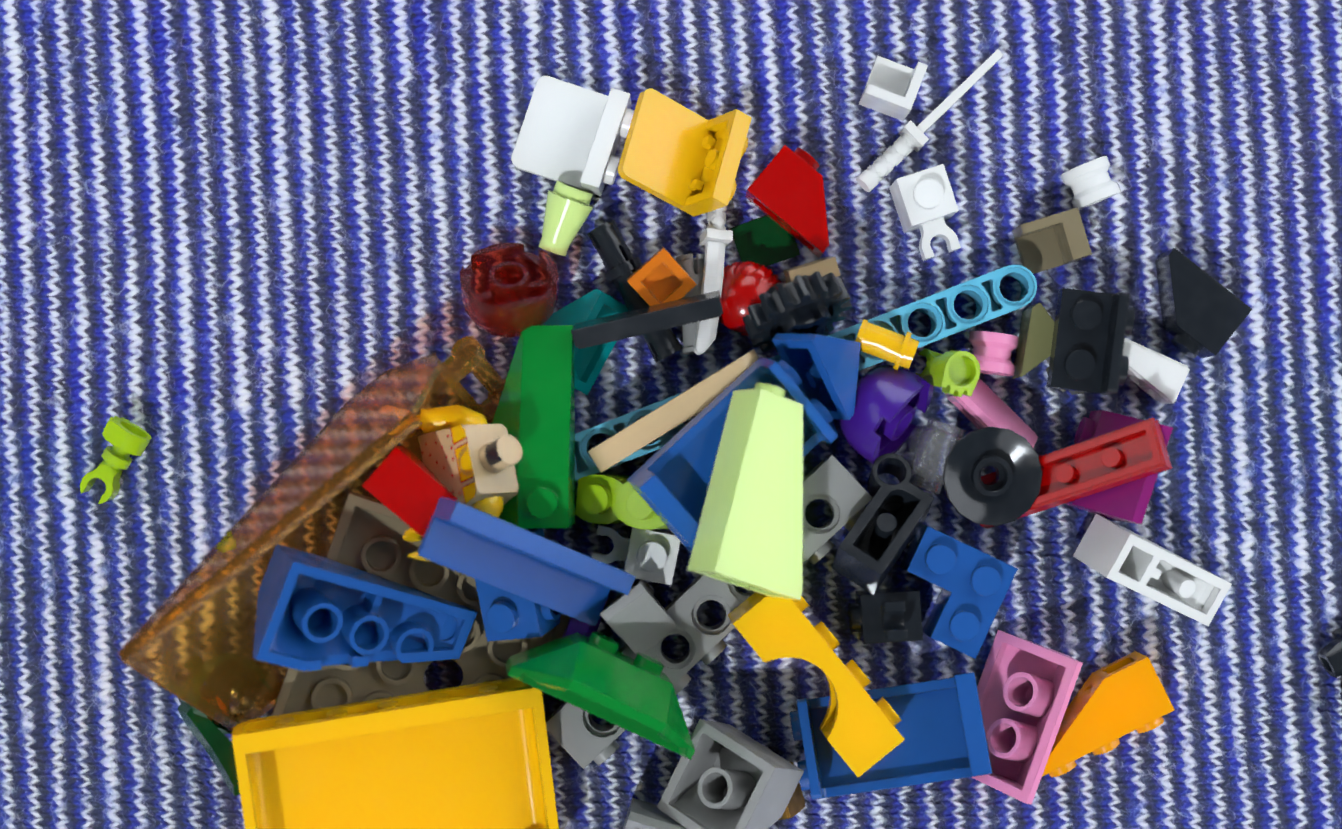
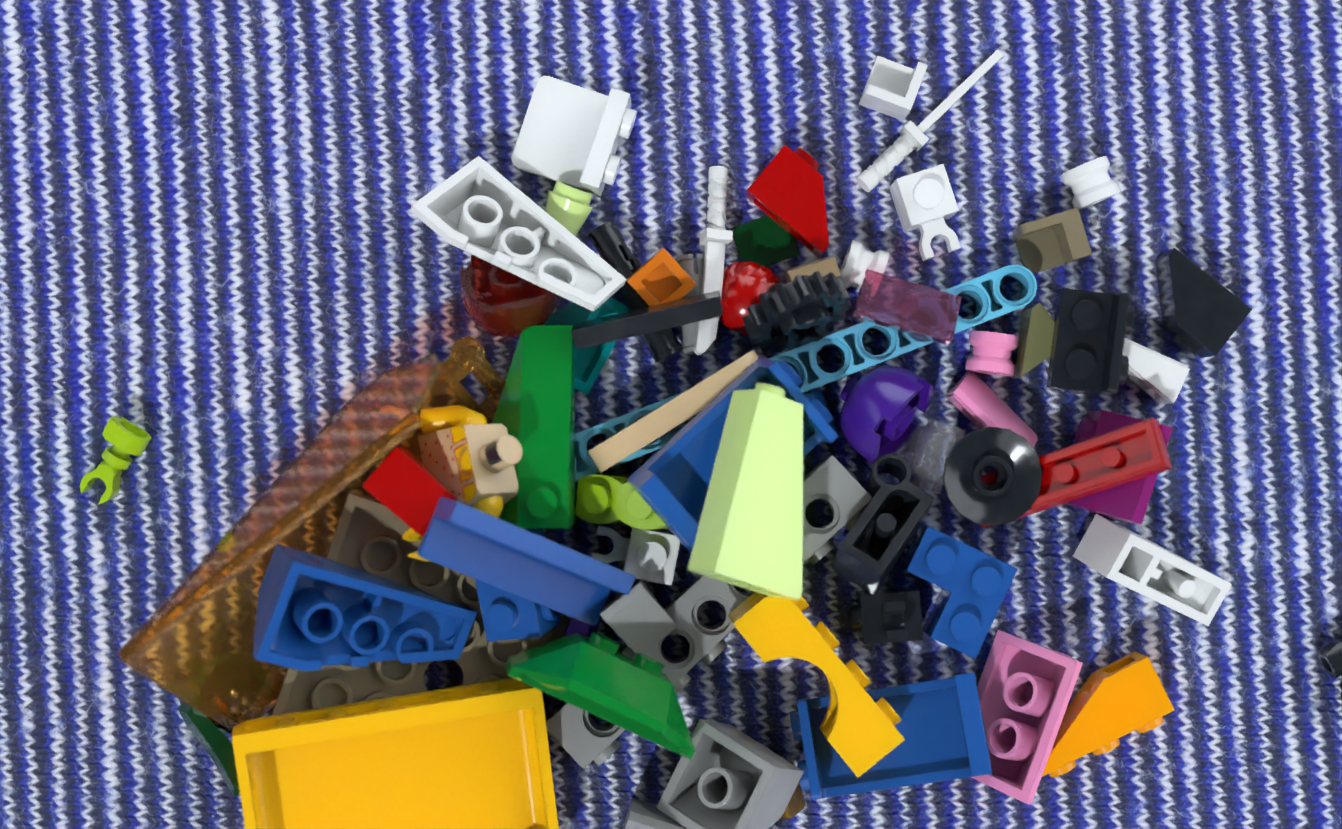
yellow bracket [618,88,752,217] -> none
blue slope [772,333,861,420] -> none
yellow pin [855,319,920,370] -> none
lime piece [915,349,980,397] -> none
none -> white wedge [411,156,627,312]
none -> white wheel [838,240,889,299]
none -> clear pink slope [852,269,962,345]

